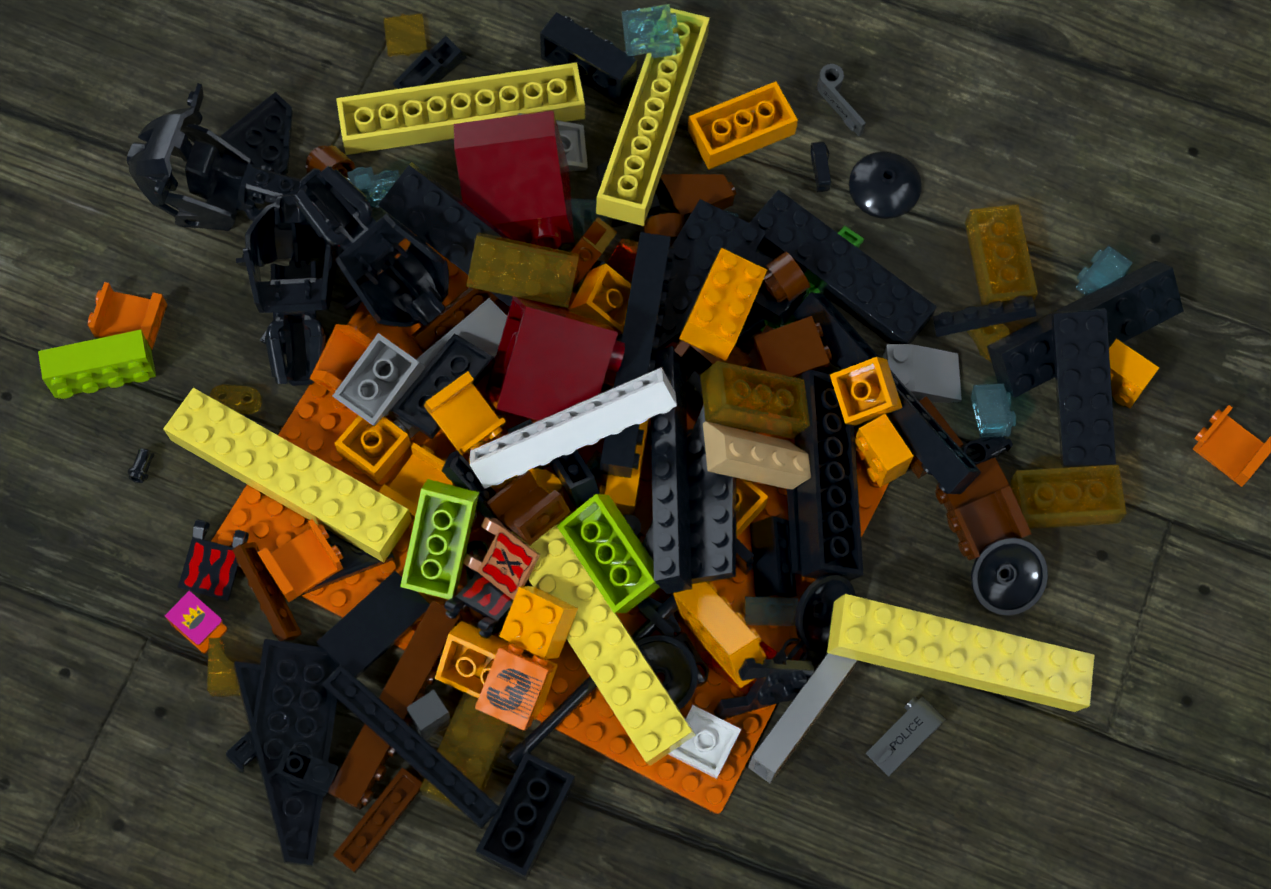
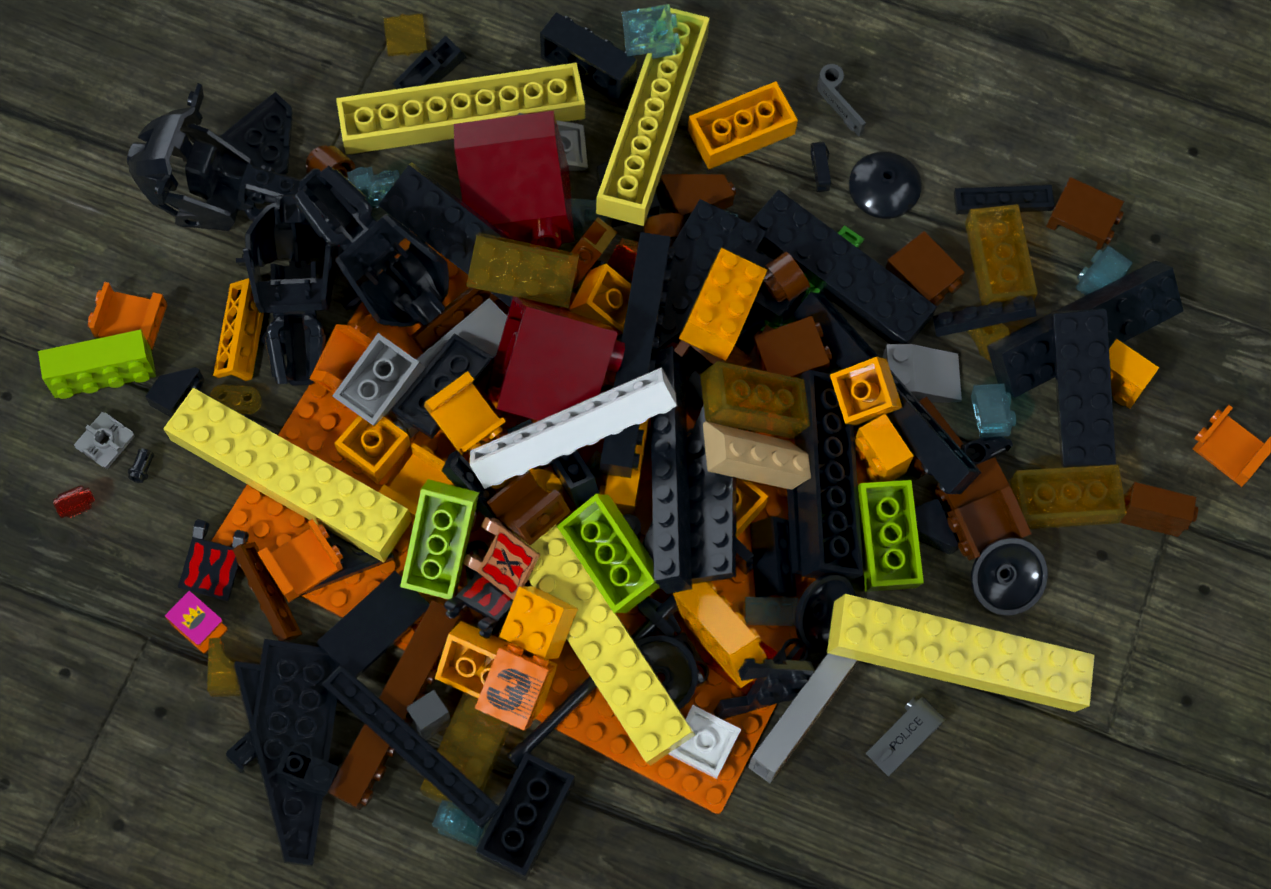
reddish brown plate [333,768,424,873] -> none
none -> clear red brick [53,485,95,519]
none -> light grey piece [74,412,135,469]
none -> black slope [145,367,204,417]
none -> light orange fence [213,278,264,381]
none -> clear light blue slope [432,800,485,847]
none -> lime brick [858,480,924,592]
none -> reddish brown brick [885,231,965,306]
none -> black slope [915,499,959,555]
none -> black plate [954,185,1055,215]
none -> reddish brown panel [1046,177,1124,250]
none -> reddish brown brick [1118,482,1199,537]

